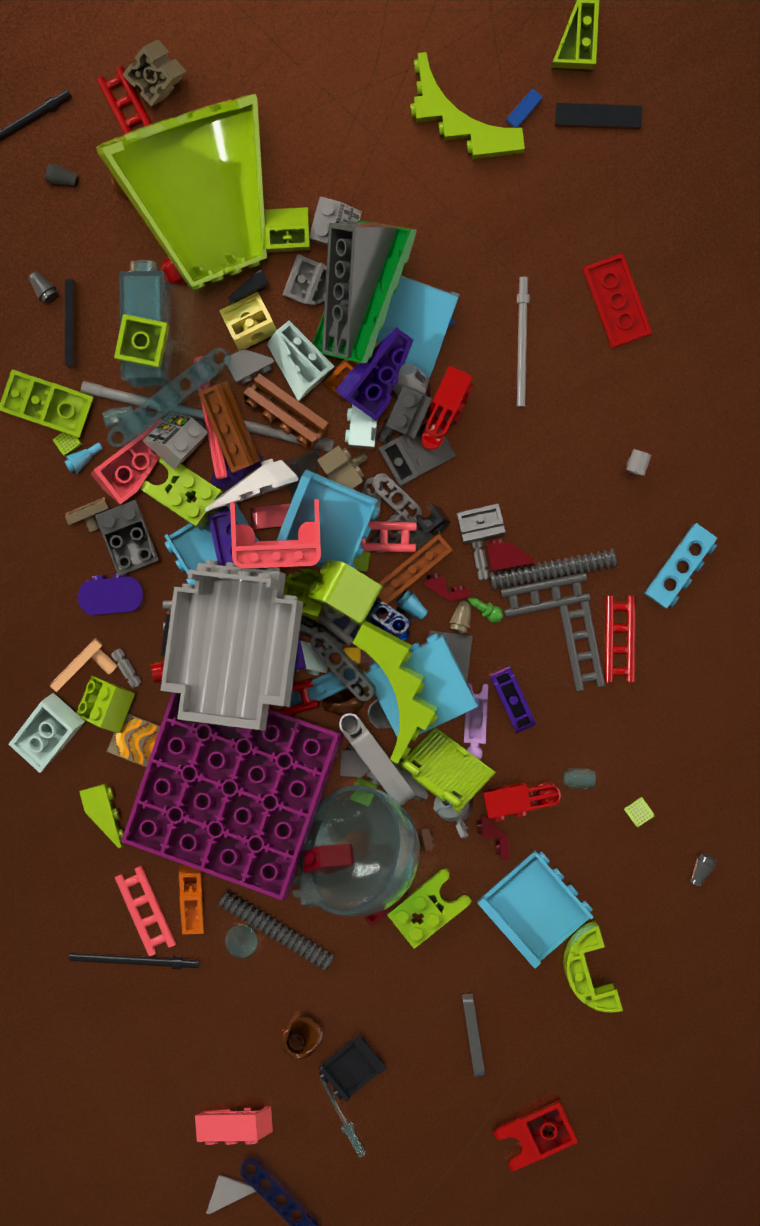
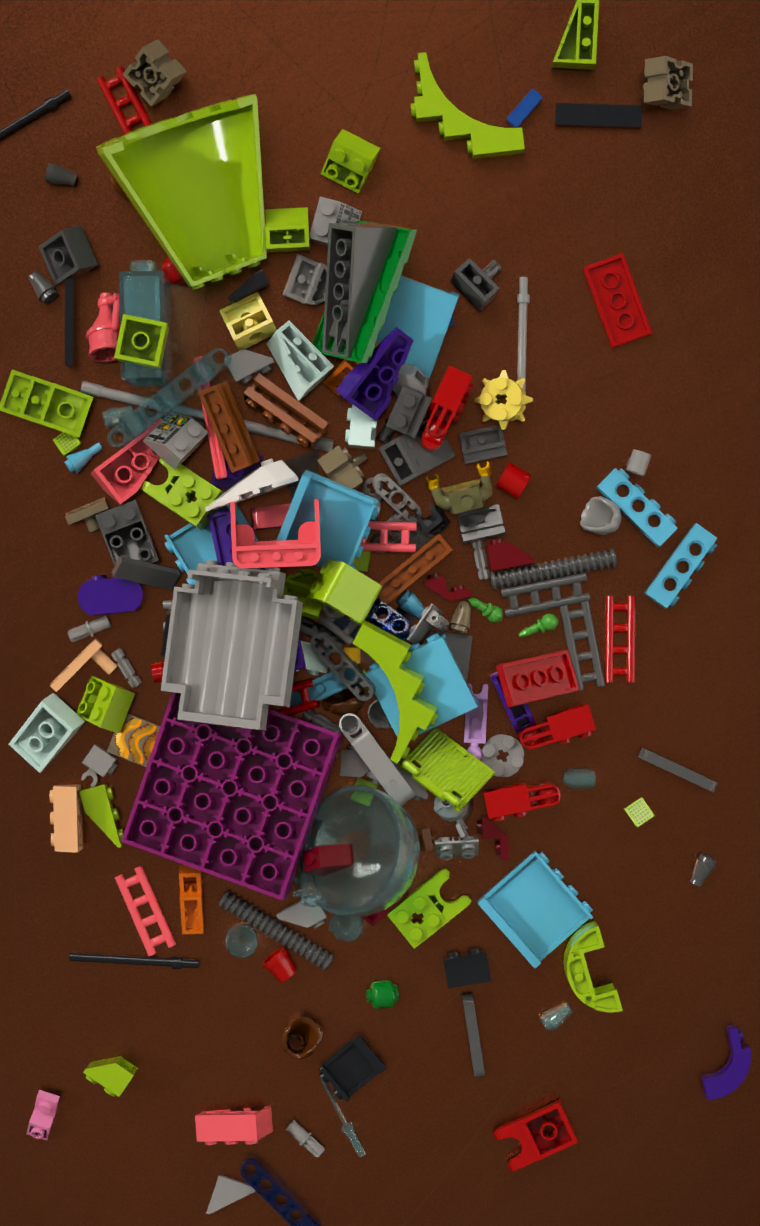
none -> bright pink slope [27,1090,60,1140]
none -> dark grey slope [38,225,98,286]
none -> light nougat slope [49,784,83,853]
none -> light grey axle [68,615,111,642]
none -> light grey brick [81,744,118,787]
none -> lime slope [83,1056,138,1097]
none -> coral piece [86,293,124,362]
none -> dark grey tile [112,556,180,590]
none -> red piece [262,947,297,983]
none -> light grey slope [276,893,327,928]
none -> light grey axle [286,1120,325,1158]
none -> light grey axle [302,710,341,733]
none -> lime slope [321,129,381,194]
none -> clear light blue hair [329,909,364,942]
none -> green head [366,980,399,1009]
none -> light grey hinge [407,603,450,645]
none -> olive torso [426,461,493,514]
none -> light grey hinge [435,836,479,860]
none -> black slope [443,948,491,989]
none -> dark grey brick [450,258,502,311]
none -> dark grey plate [459,425,507,464]
none -> light yellow brick [474,370,533,430]
none -> light grey plate [481,734,524,777]
none -> red piece [496,462,532,499]
none -> red tile [496,650,580,708]
none -> red brick [518,704,596,749]
none -> bright green bar [519,614,558,637]
none -> clear light blue cone [539,1002,573,1032]
none -> light grey hair [580,496,622,535]
none -> medium azure brick [596,468,677,547]
none -> dark grey beam [638,748,718,793]
none -> dark tan brick [643,56,693,110]
none -> dark purple arch [701,1025,751,1100]

